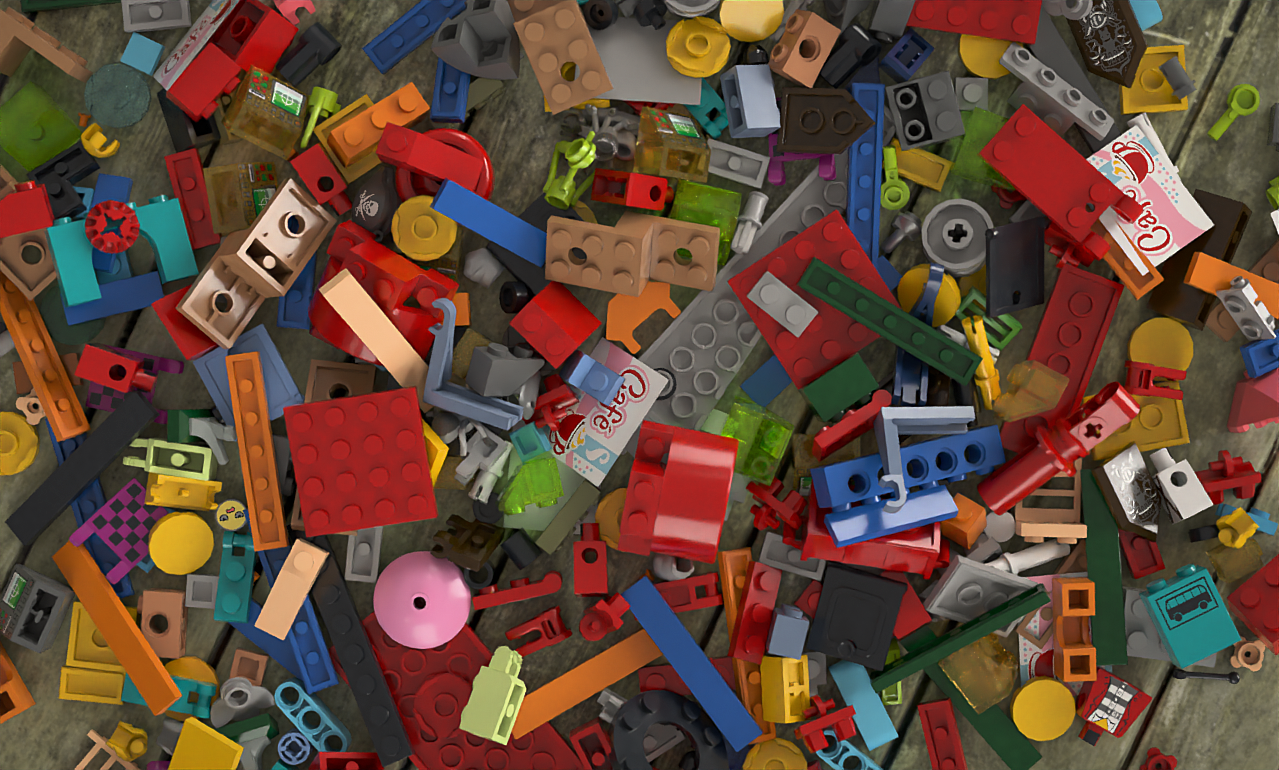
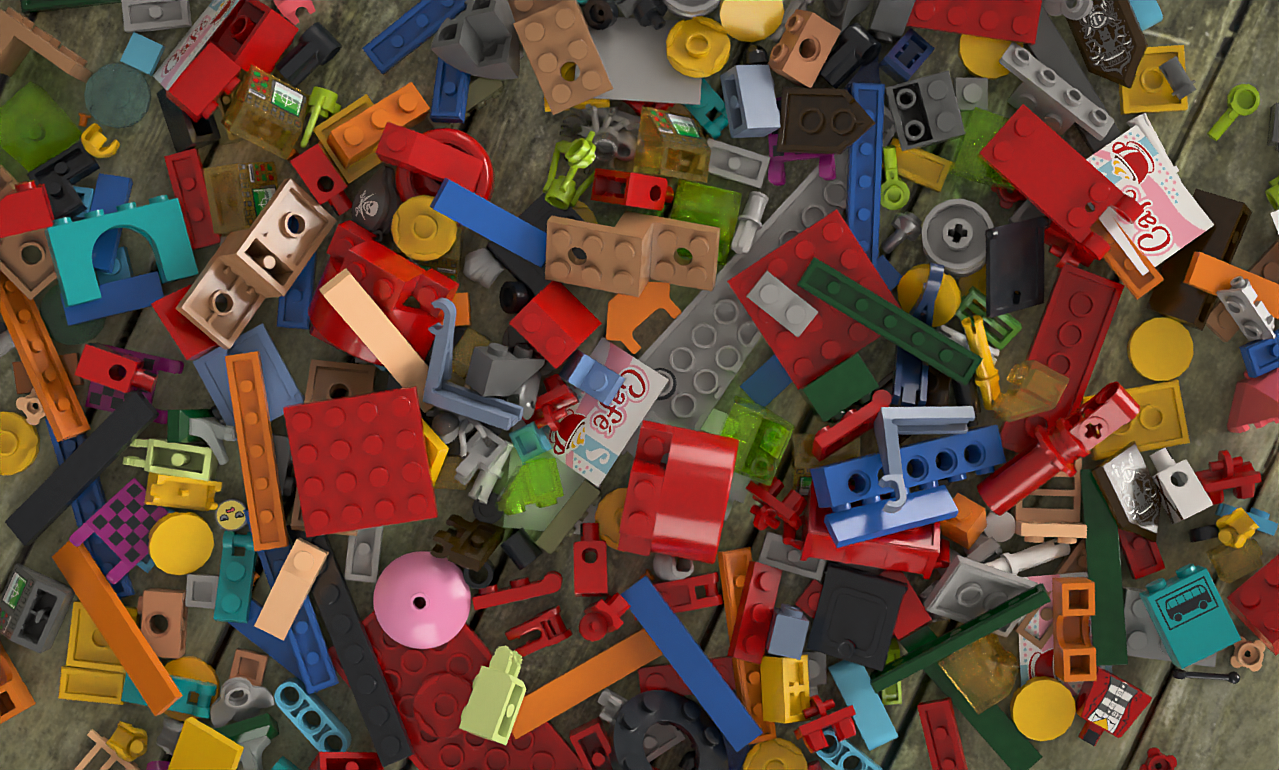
red gear [85,200,140,253] -> none
medium blue wheel [278,727,314,765] -> none
red piece [1123,360,1187,400] -> none

